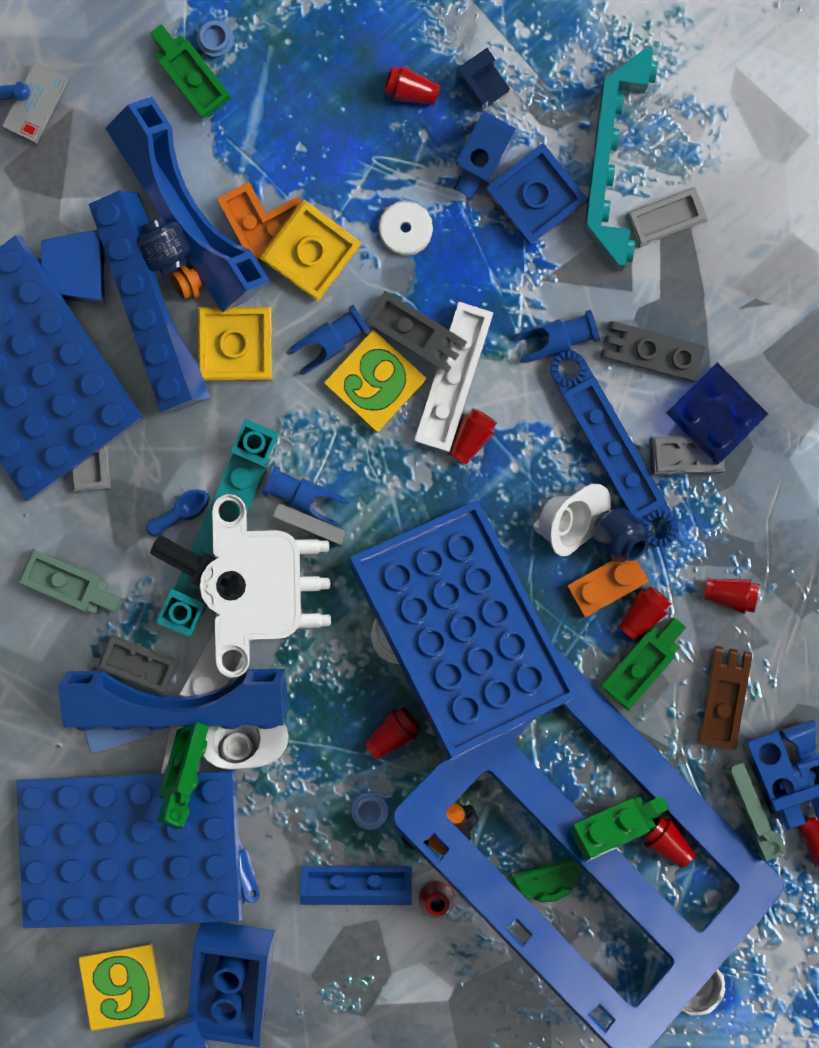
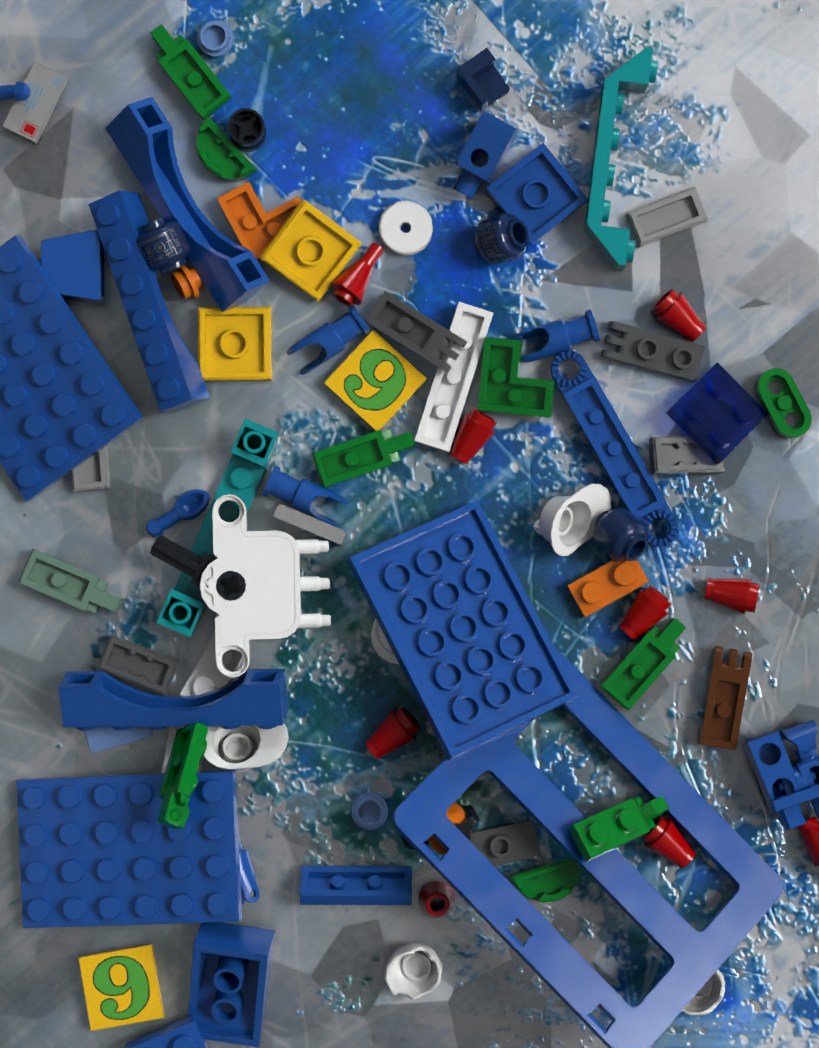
red cone [384,65,440,105] -> none
sand green hinge [721,761,786,861] -> none
none -> green plate [196,116,257,181]
none -> black wheel [228,108,266,152]
none -> green hinge [312,429,416,488]
none -> red cone [330,243,384,306]
none -> white hair [384,942,443,1000]
none -> dark grey plate [470,819,541,866]
none -> dark blue head [474,213,529,265]
none -> green plate [478,337,555,418]
none -> red cone [652,289,707,342]
none -> green plate [756,368,812,438]

